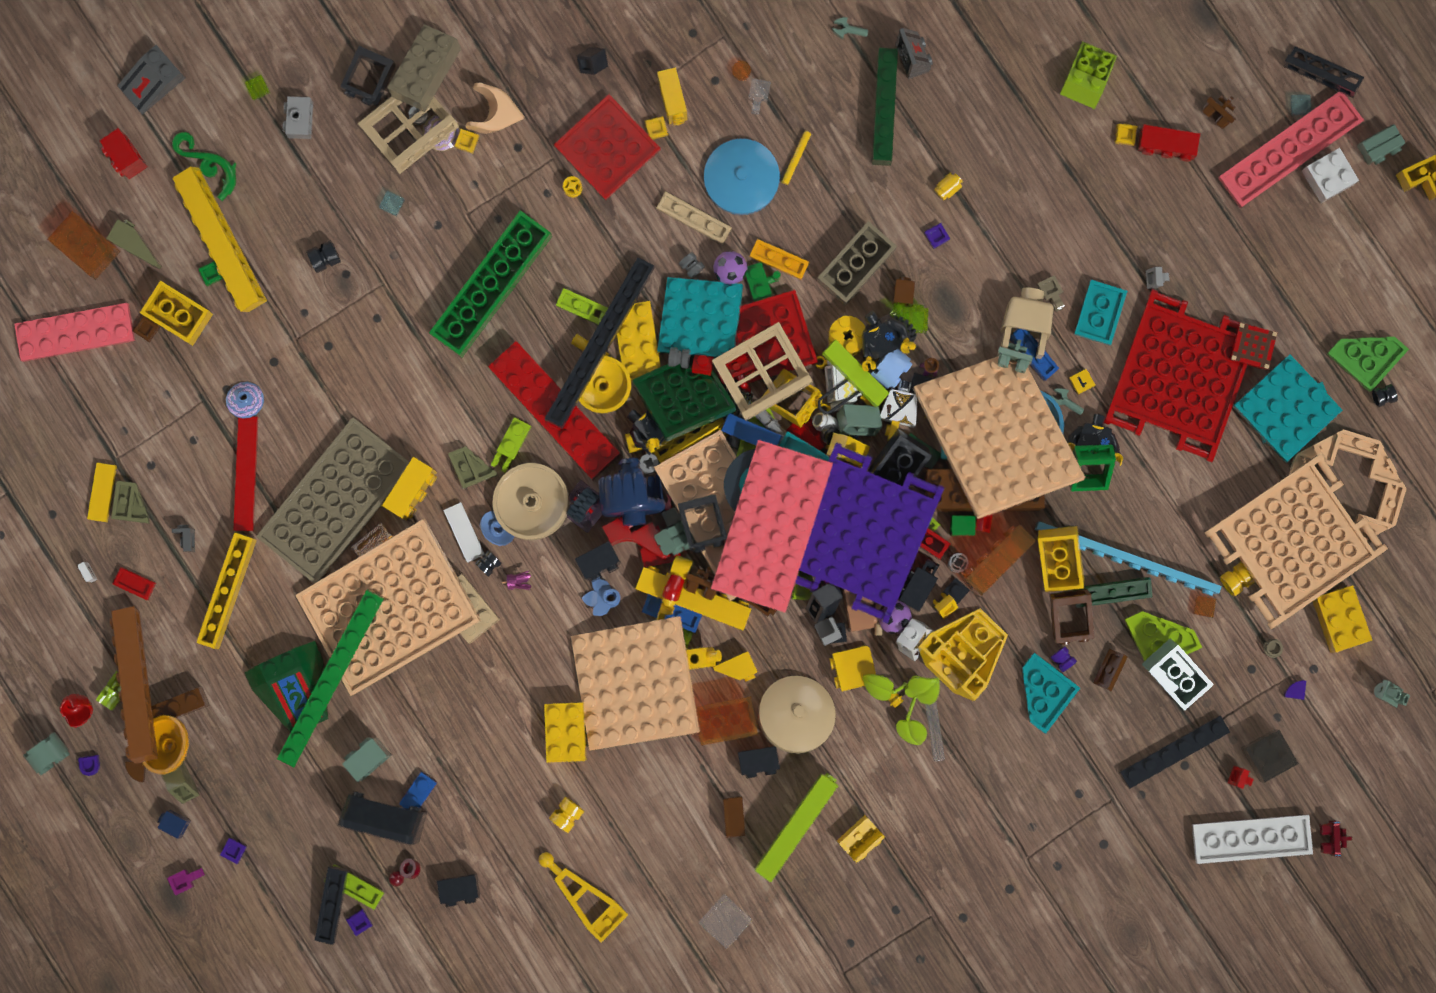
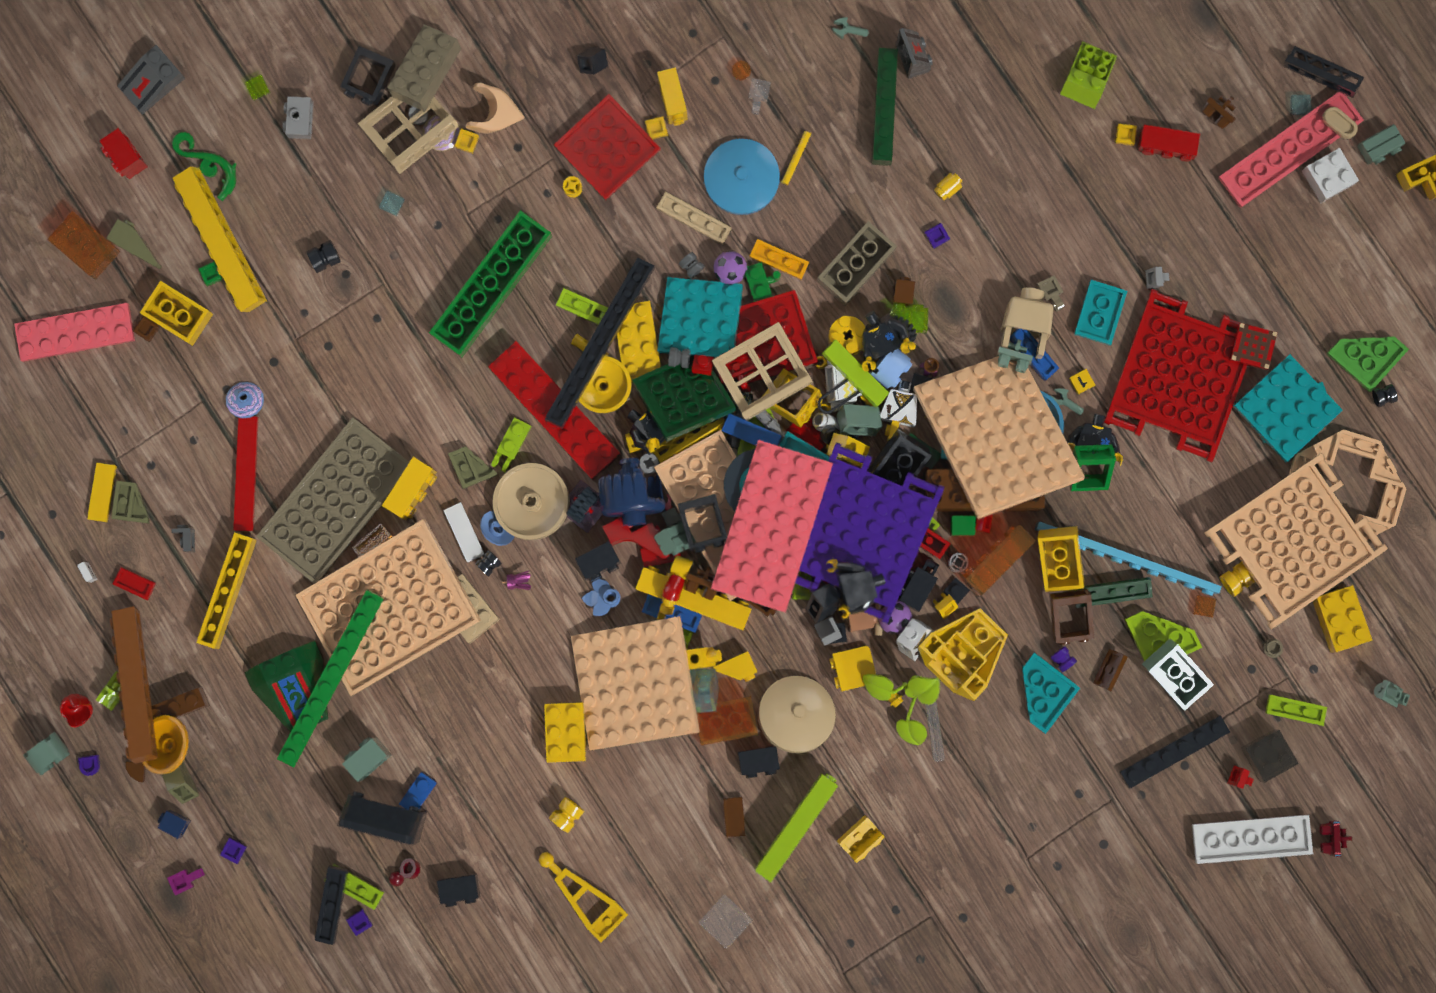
dark purple tile [1284,680,1306,700] -> none
none -> clear light blue brick [693,669,719,713]
none -> black torso [827,559,885,618]
none -> lime plate [1265,695,1327,726]
none -> tan tile [1322,107,1358,139]

